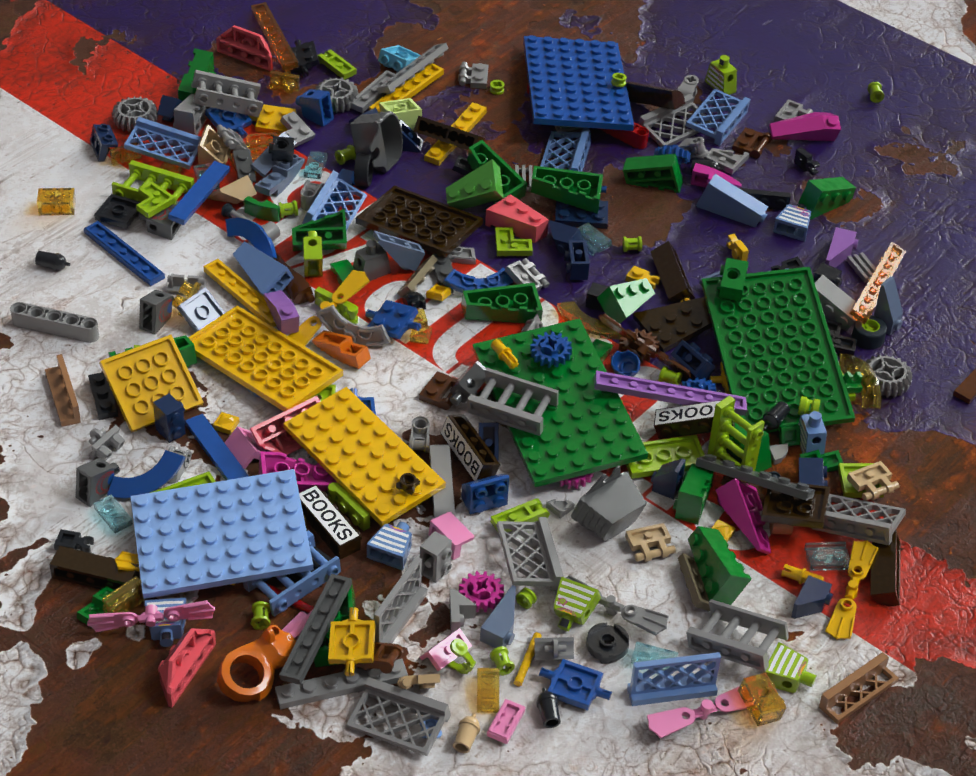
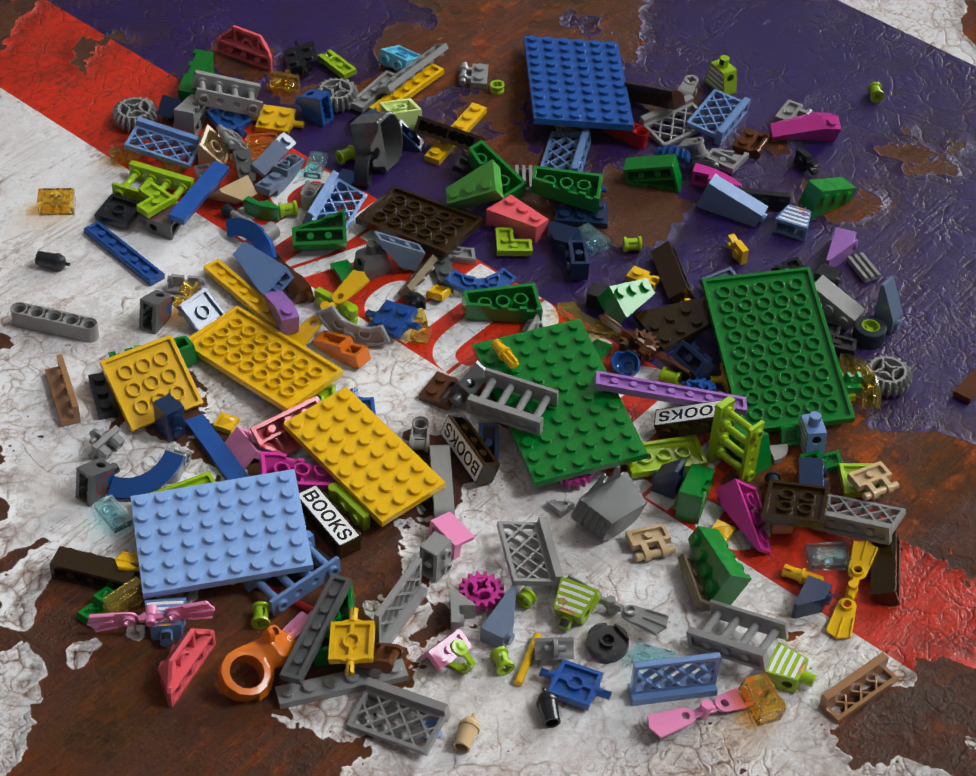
black plate [54,529,94,552] -> none
dark blue bracket [90,124,118,161] -> none
clear orange plate [251,2,299,71] -> none
black brick [268,136,294,162] -> none
light grey plate [280,111,315,147] -> none
lime torso [303,231,323,277] -> none
medium blue torso [367,522,412,571] -> none
dark brown plate [396,473,420,494] -> none
tan plate [397,674,440,689] -> none
blue slope [461,474,509,515] -> none
clear yellow slope [477,668,499,713] -> none
bright pink plate [487,699,526,744] -> none
lime plate [490,498,550,532] -> none
light grey plate [505,258,550,291] -> none
blue gear [530,331,572,368] -> none
lime bush [611,73,627,87] -> none
dark grey plate [695,454,815,501] -> none
green brick [717,258,749,302] -> none
black piece [762,401,790,431] -> none
lime wheel [798,396,820,415] -> none
clear orange plate [849,242,906,324] -> none

